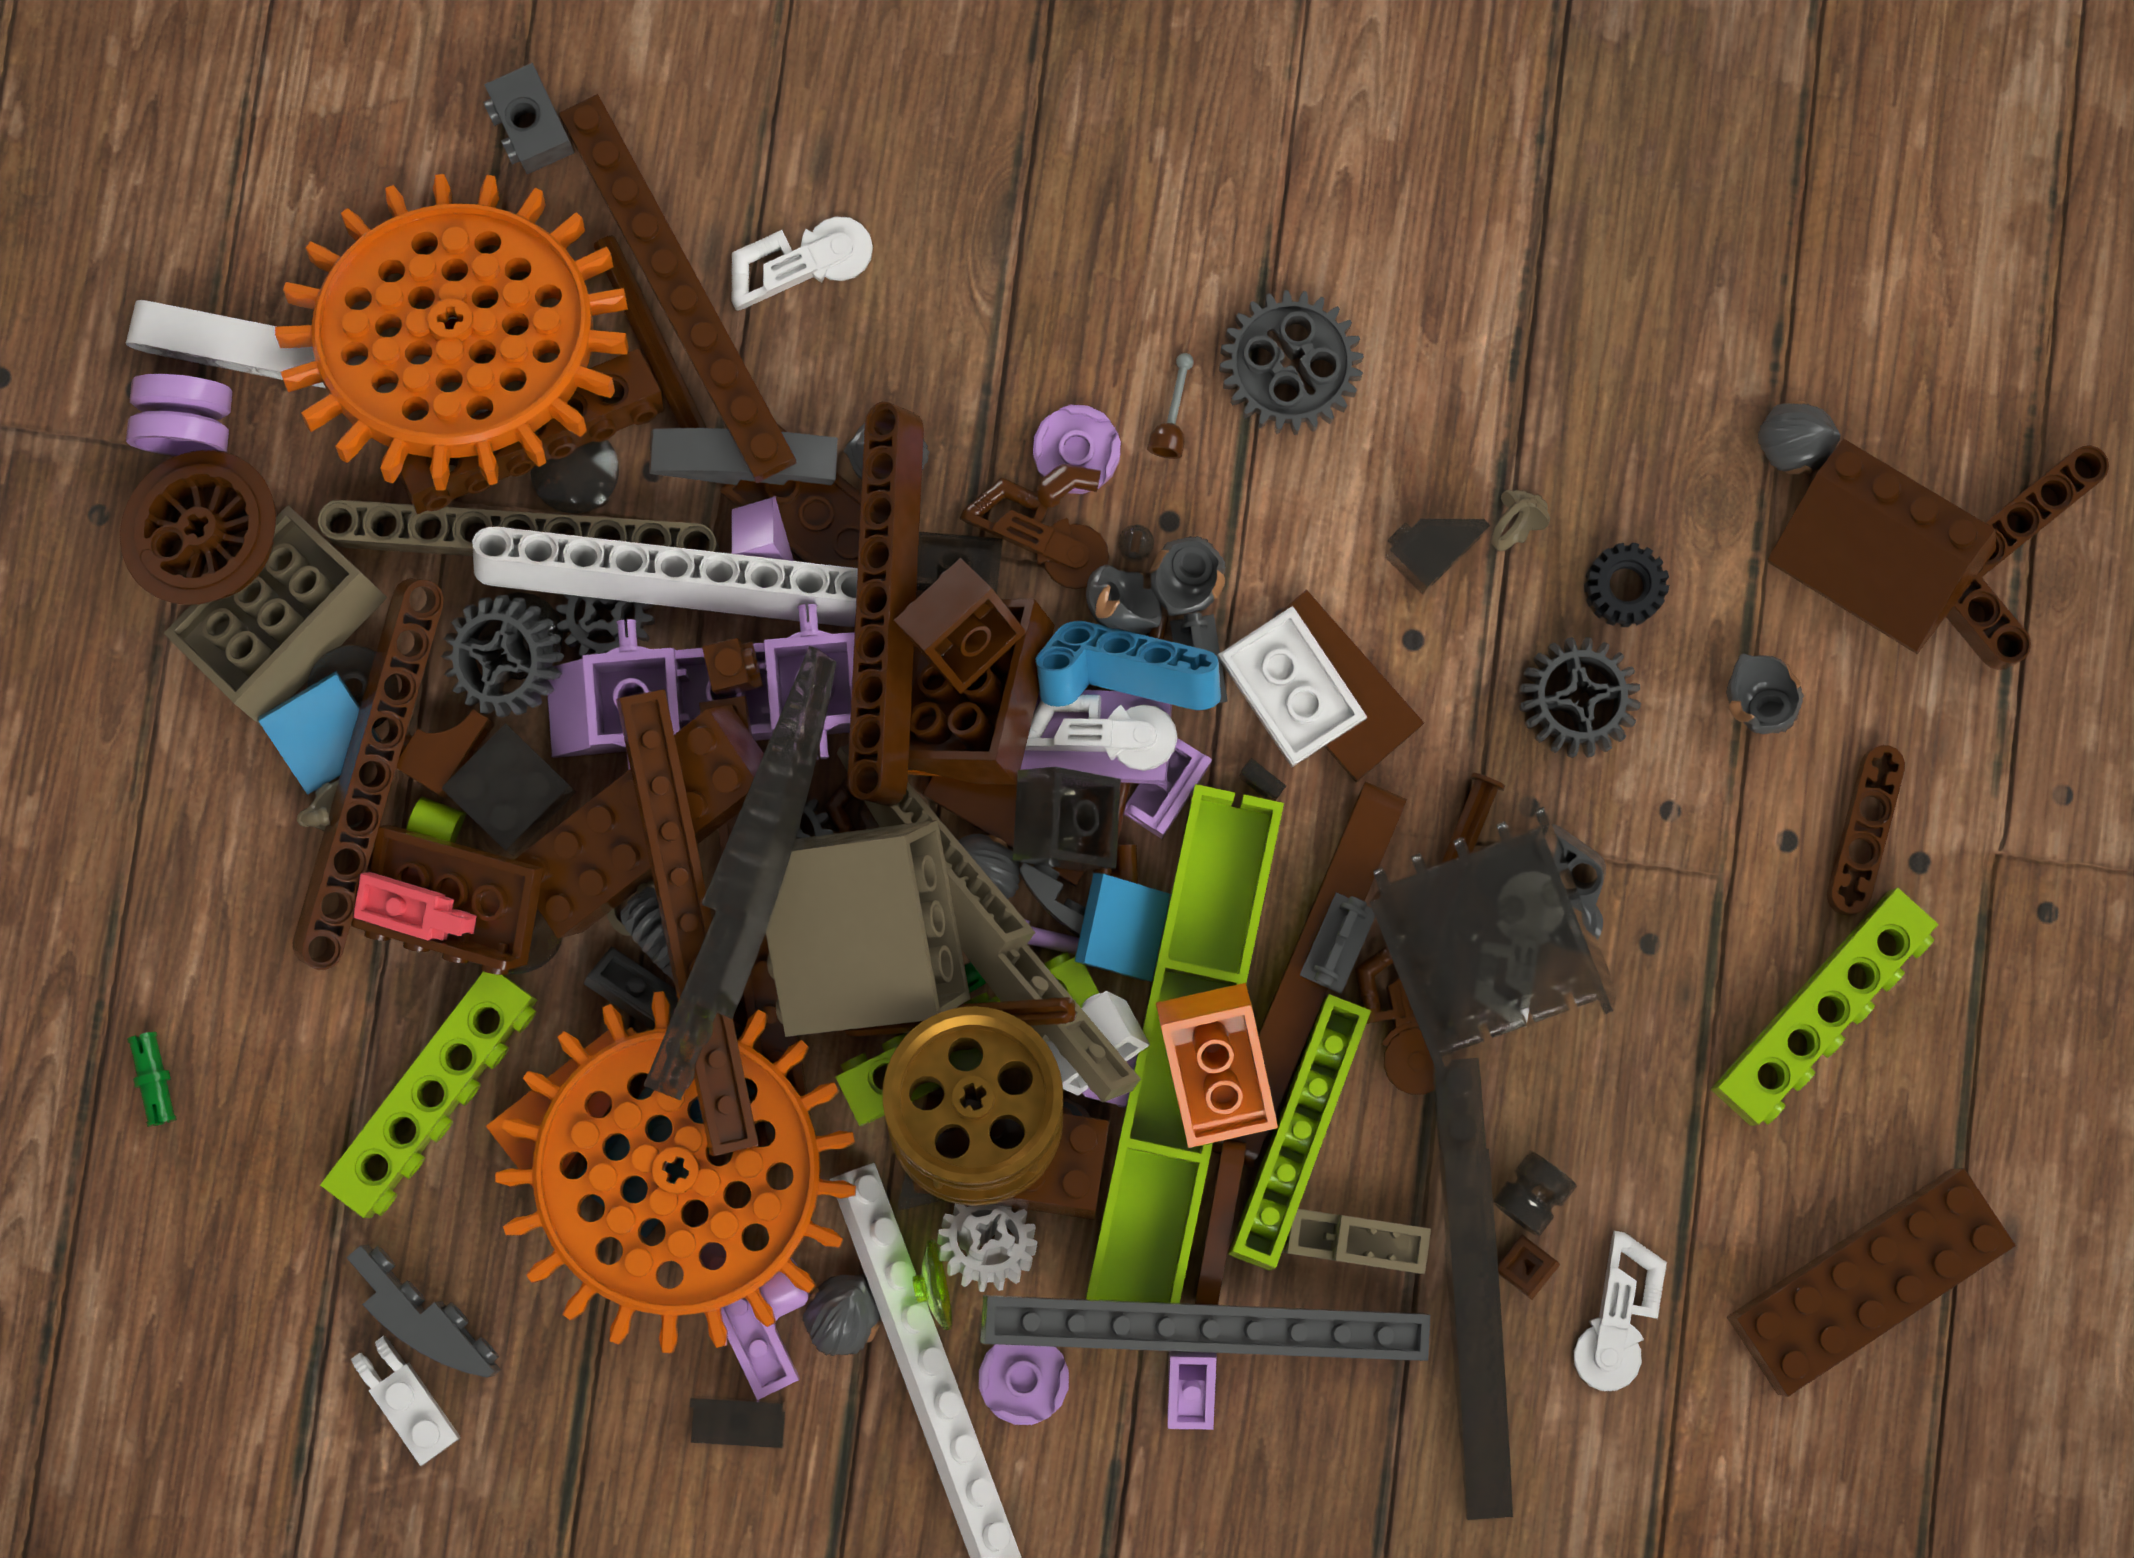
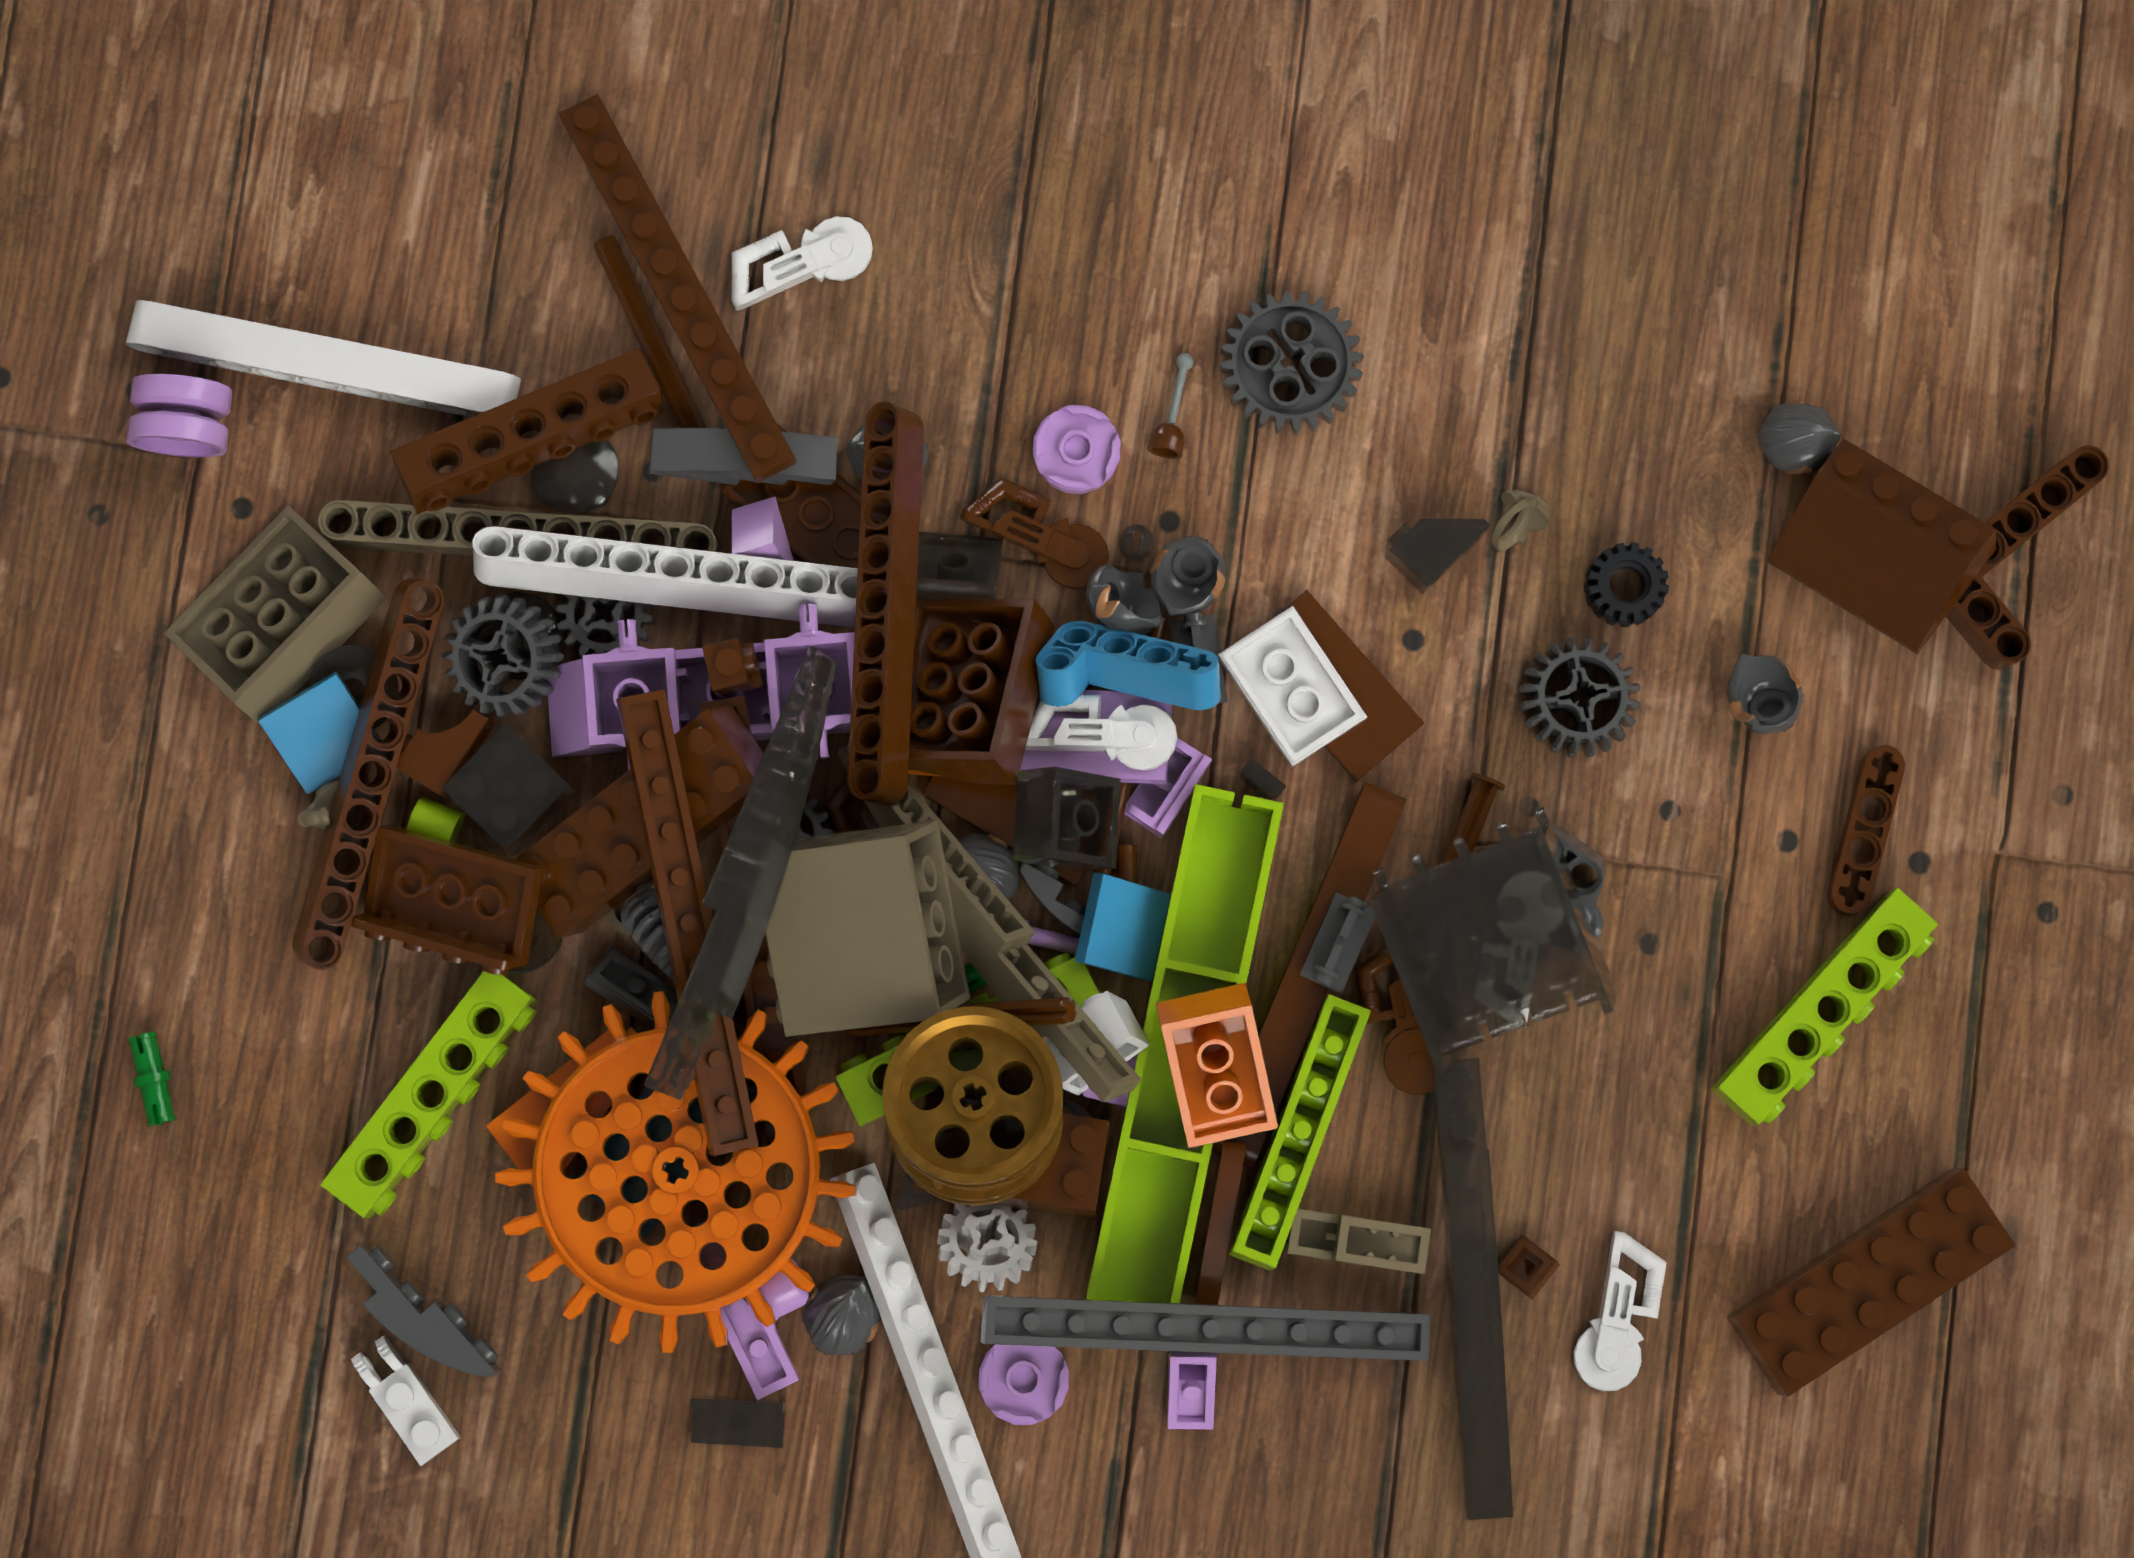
reddish brown piece [120,450,276,605] -> none
orange gear [275,174,628,490] -> none
coral hinge [353,872,477,941] -> none
dark grey brick [483,63,575,175] -> none
reddish brown brick [894,558,1027,694] -> none
clear neon green dish [912,1239,952,1331] -> none
reddish brown arm [1037,464,1101,508] -> none
clear smoke wheel [1491,1150,1577,1237] -> none

